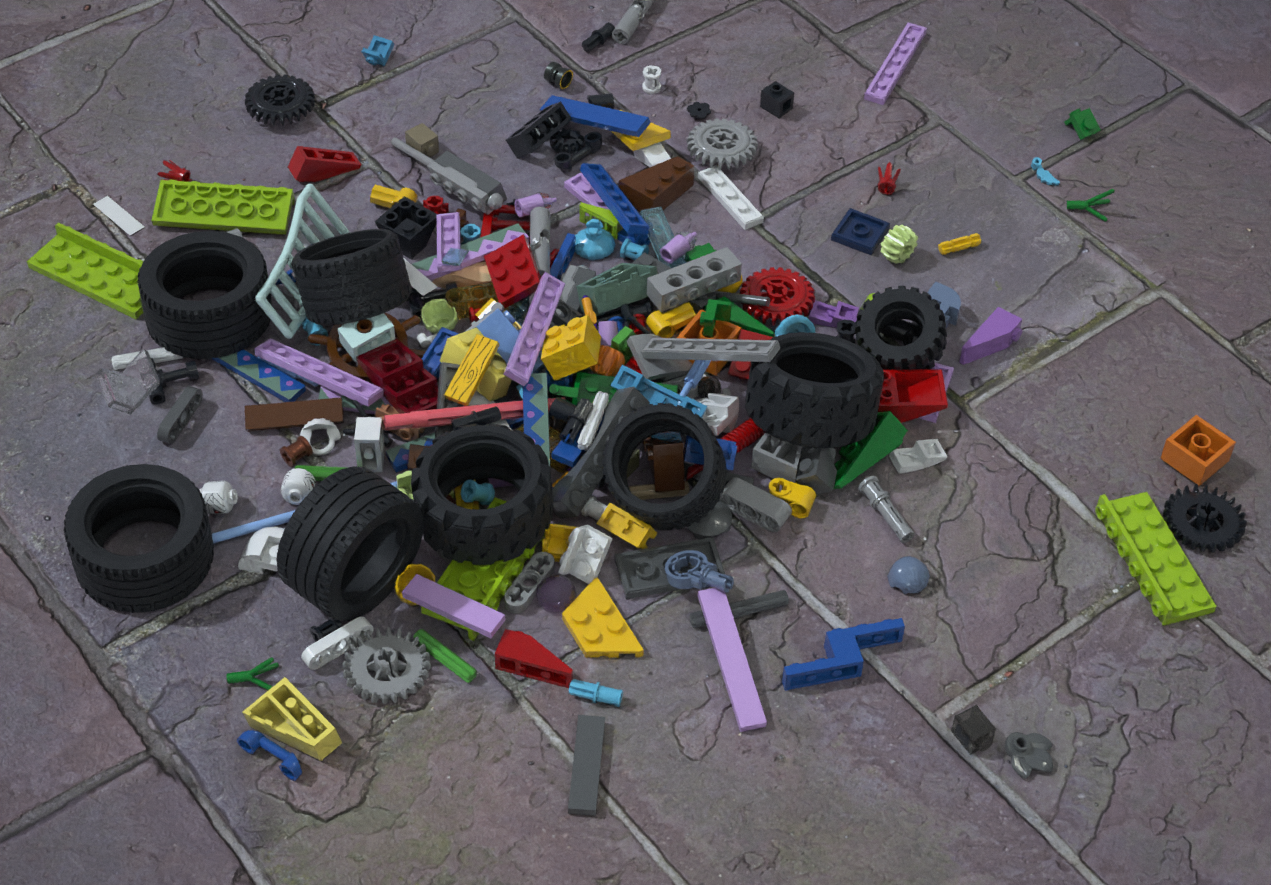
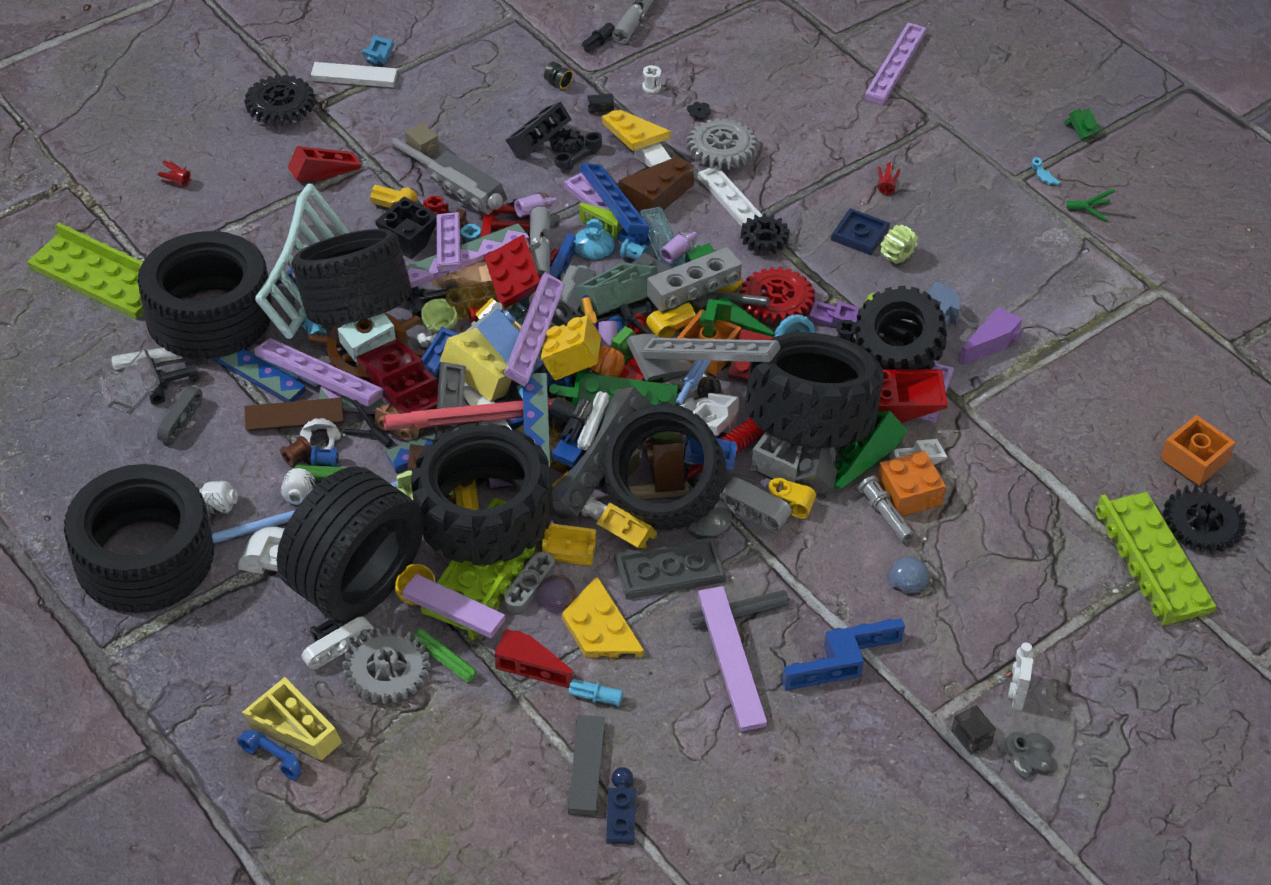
white sticker [93,196,144,235] -> none
lime bracket [151,180,295,235] -> none
green plant [226,657,279,690] -> none
white brick [354,417,385,472] -> none
white sticker [404,258,437,296] -> none
clear light blue piece [442,248,469,266] -> none
yellow tile [444,334,500,406] -> none
black axle [451,406,501,431] -> none
medium azure bush [461,480,495,505] -> none
blue tile [540,95,651,137] -> none
white bracket [558,524,613,584] -> none
dark azure slope [610,365,708,418] -> none
sand blue pin [665,550,734,592] -> none
black brick [760,81,794,118] -> none
yellow axle [938,233,981,255] -> none
none -> white tile [311,62,397,88]
none -> blue bush [311,446,339,467]
none -> dark blue plate [606,767,636,845]
none -> black gear [740,213,790,255]
none -> orange brick [877,450,946,516]
none -> white plate [1008,642,1033,711]

